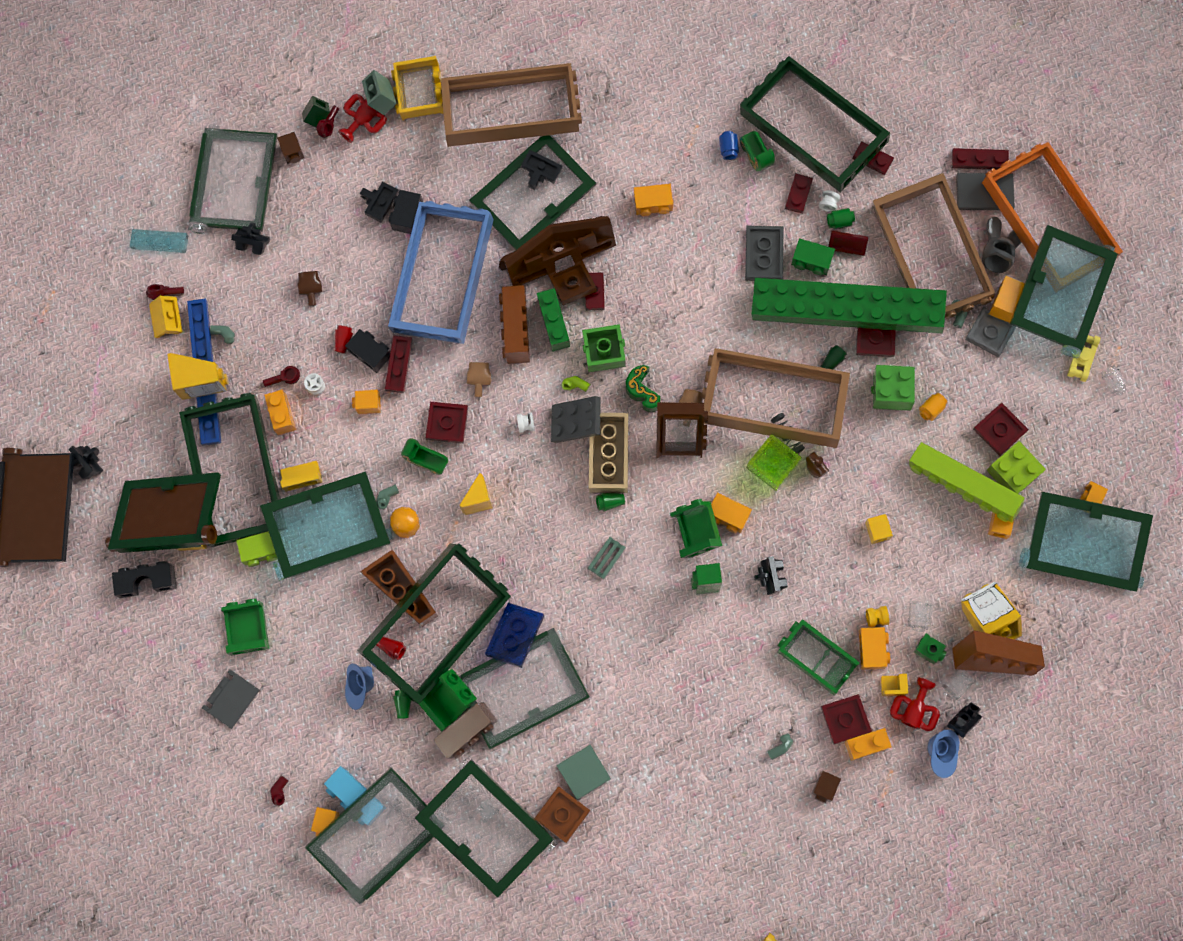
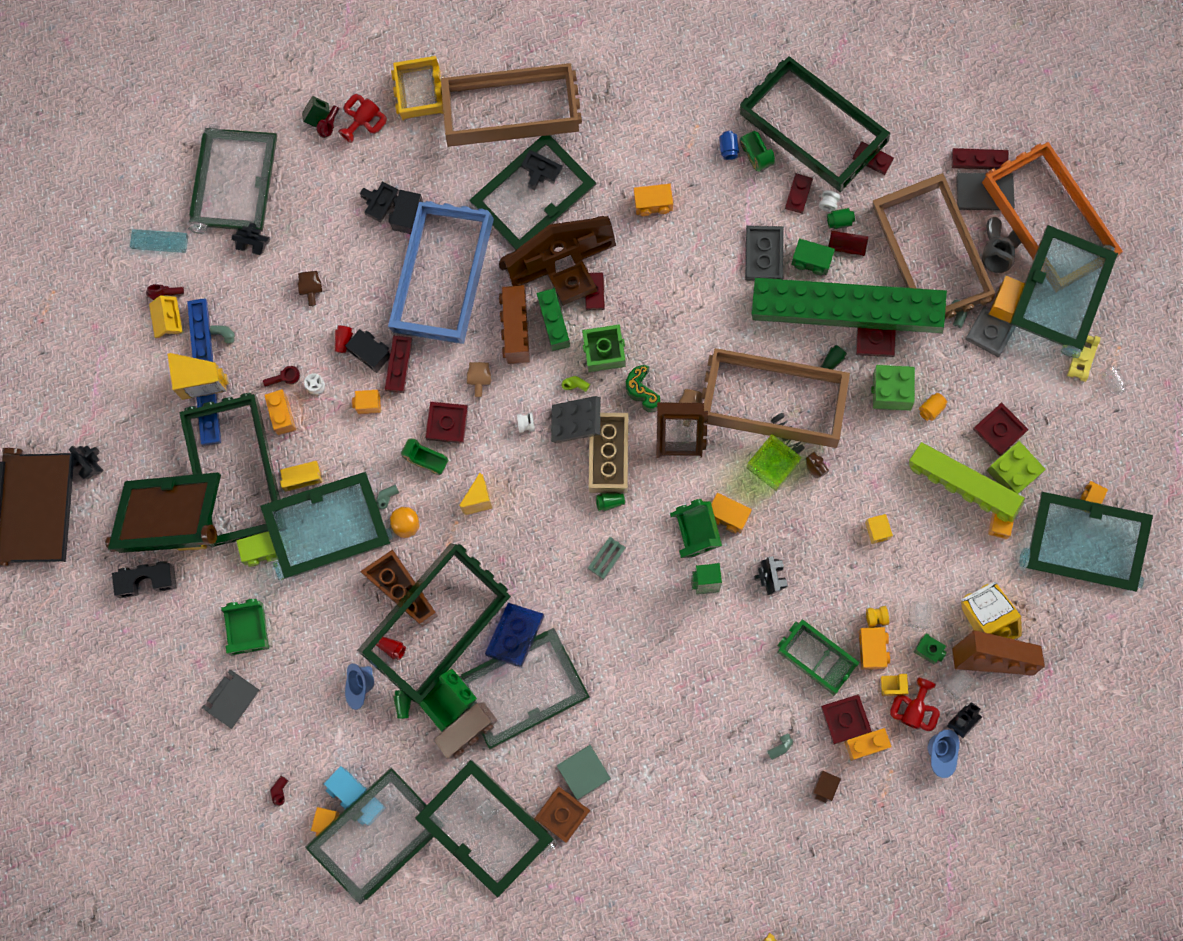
reddish brown brick [277,132,305,164] -> none
sand green brick [362,70,396,115] -> none

